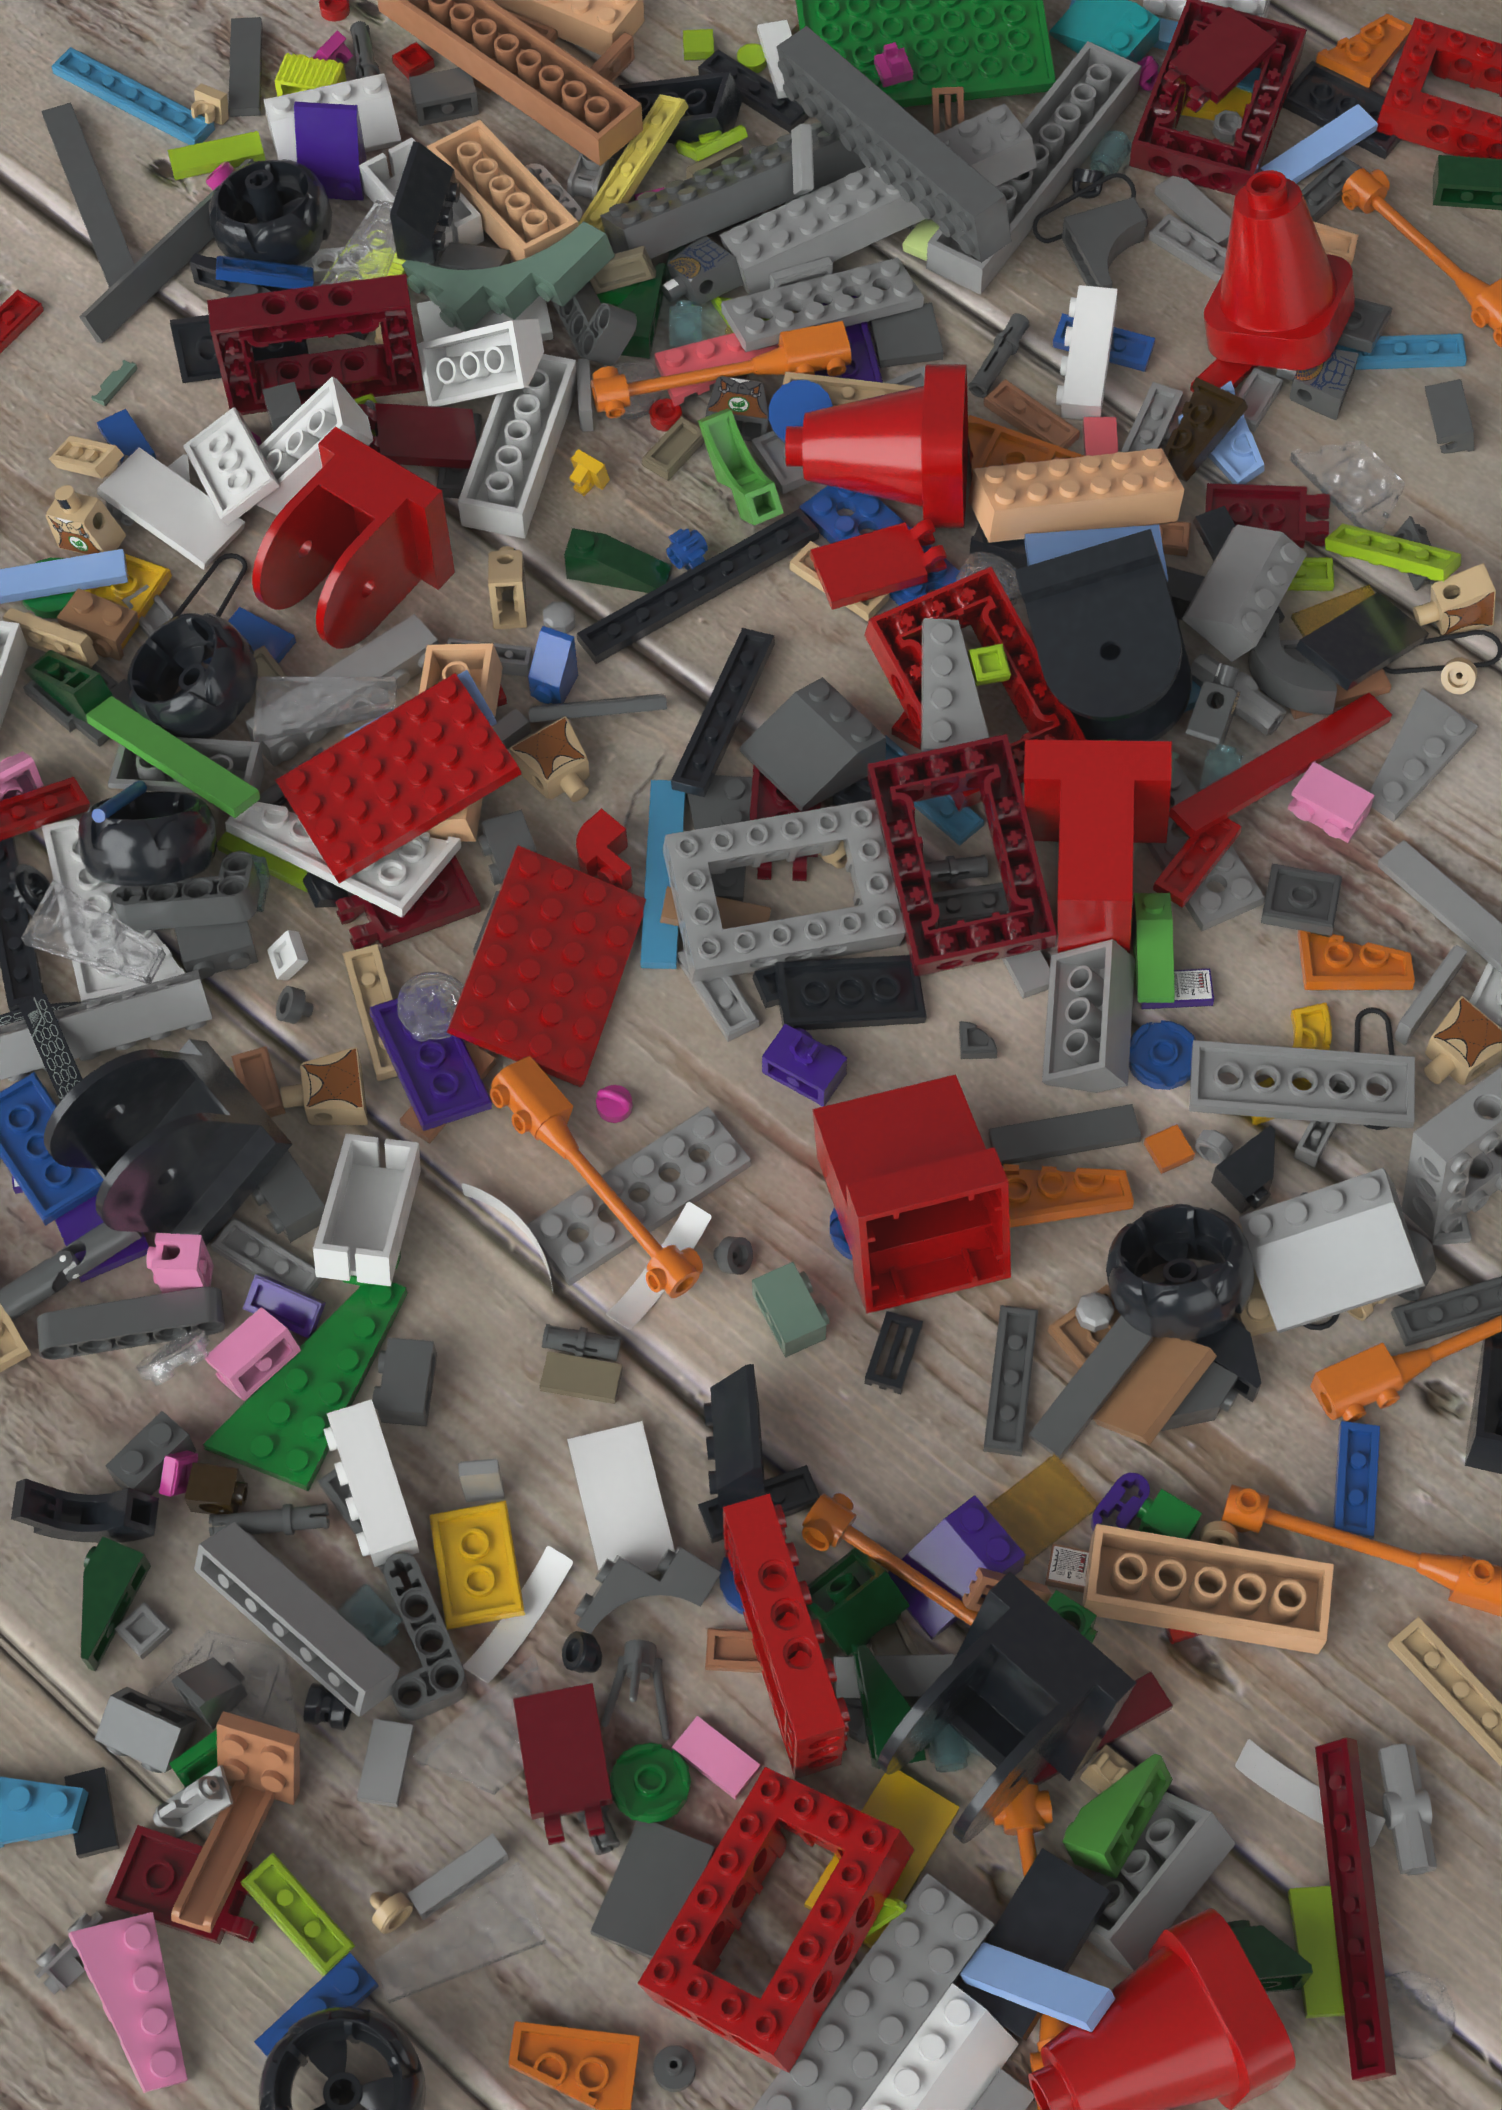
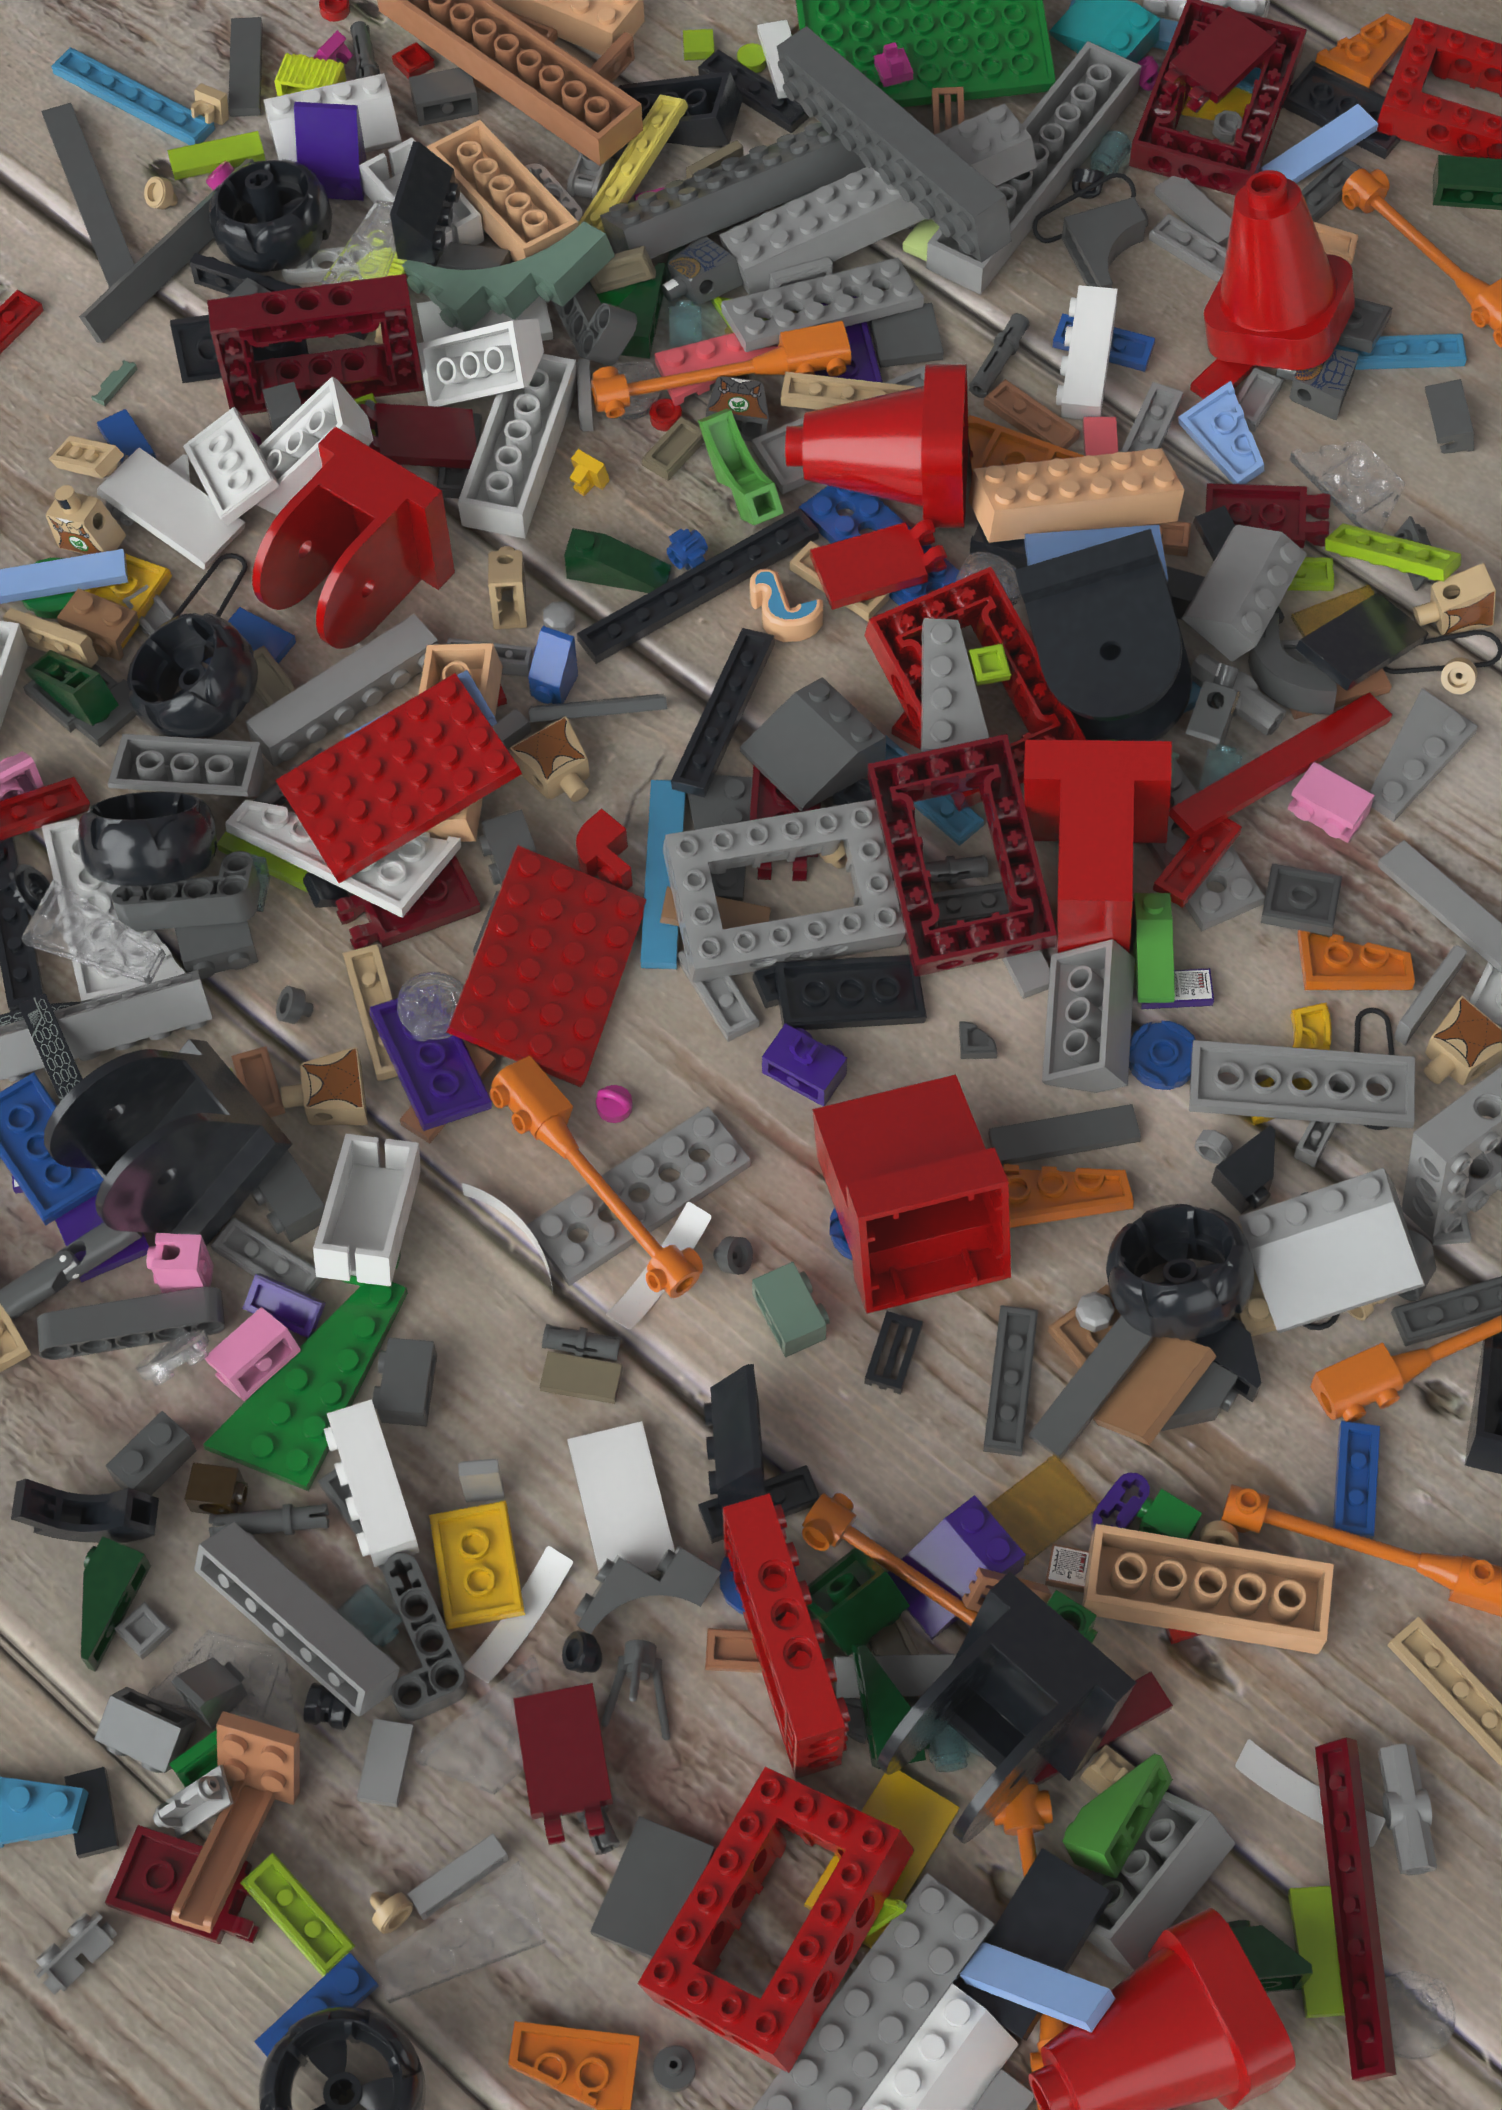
bright pink wing [68,1912,188,2093] -> none
bright green tile [86,696,260,818] -> none
blue bar [92,780,147,823] -> none
dark pink tile [159,1450,198,1497] -> none
blue tile [216,256,314,289] -> none
clear wing [253,677,398,742] -> none
white plate [267,930,309,981] -> none
green tile [610,1743,691,1823] -> none
bright pink tile [672,1716,761,1800] -> none
lime tile [674,125,748,162] -> none
blue tile [769,380,833,443] -> none
light grey tile [791,124,814,195] -> none
orange tile [1144,1124,1195,1174] -> none
dark brown wing [1164,377,1249,482] -> none
none -> tan tile [144,176,178,210]
none -> light nougat animal [750,569,823,642]

